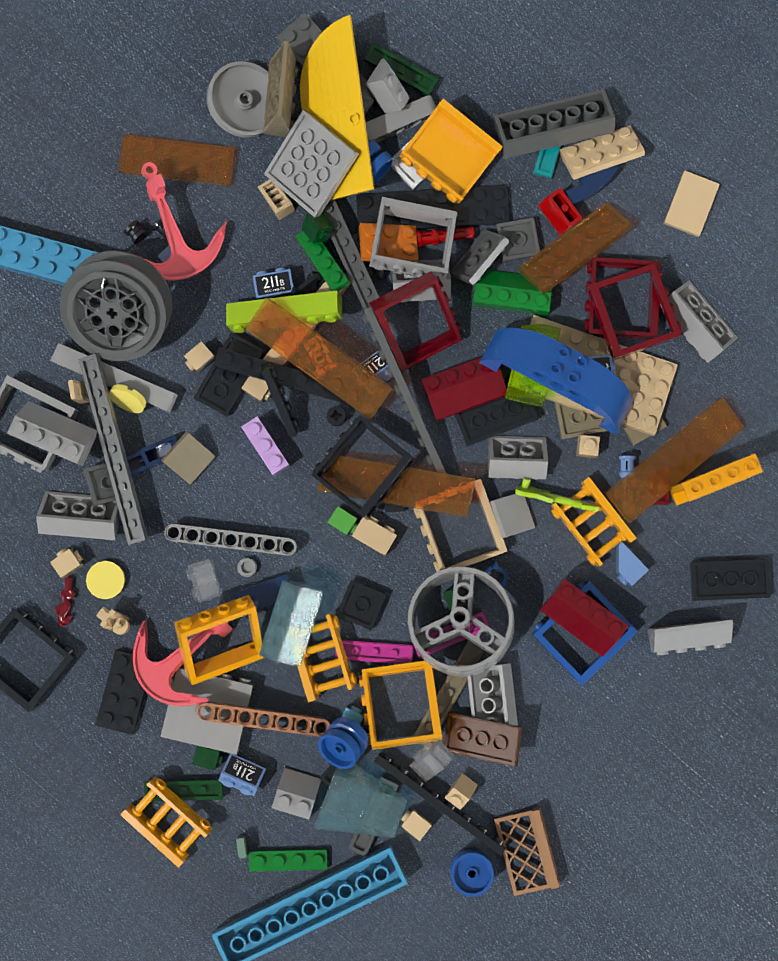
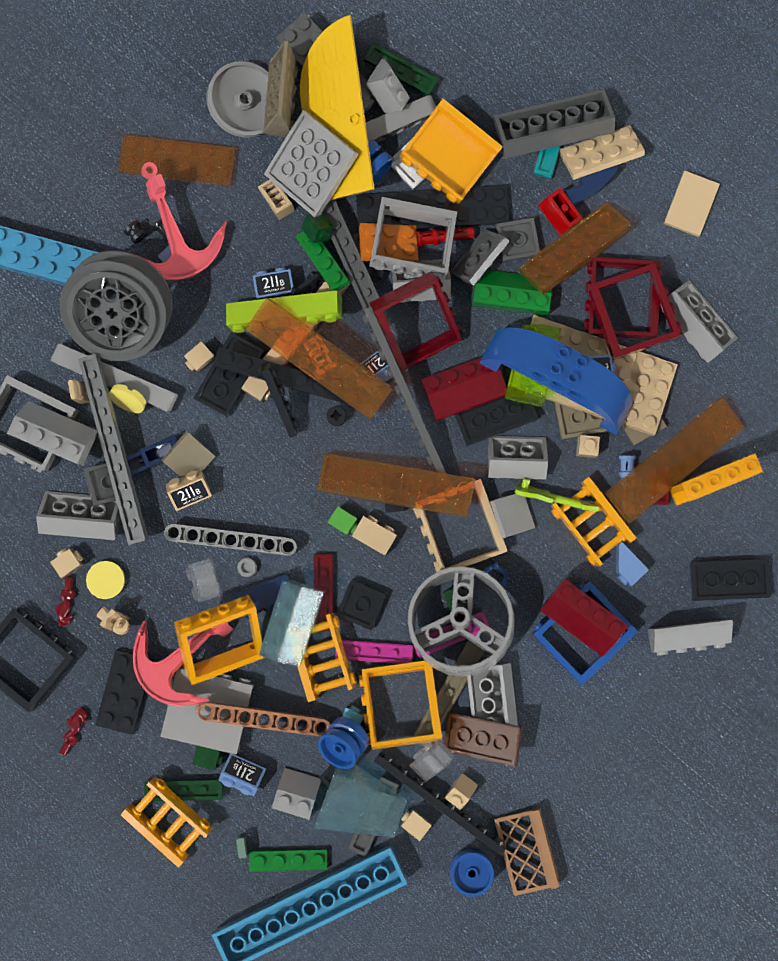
lavender brick [241,417,290,477] -> none
black window [311,415,416,520] -> none
none -> dark red animal [59,707,87,756]
none -> brick [165,469,212,511]
none -> dark red tile [314,554,334,631]

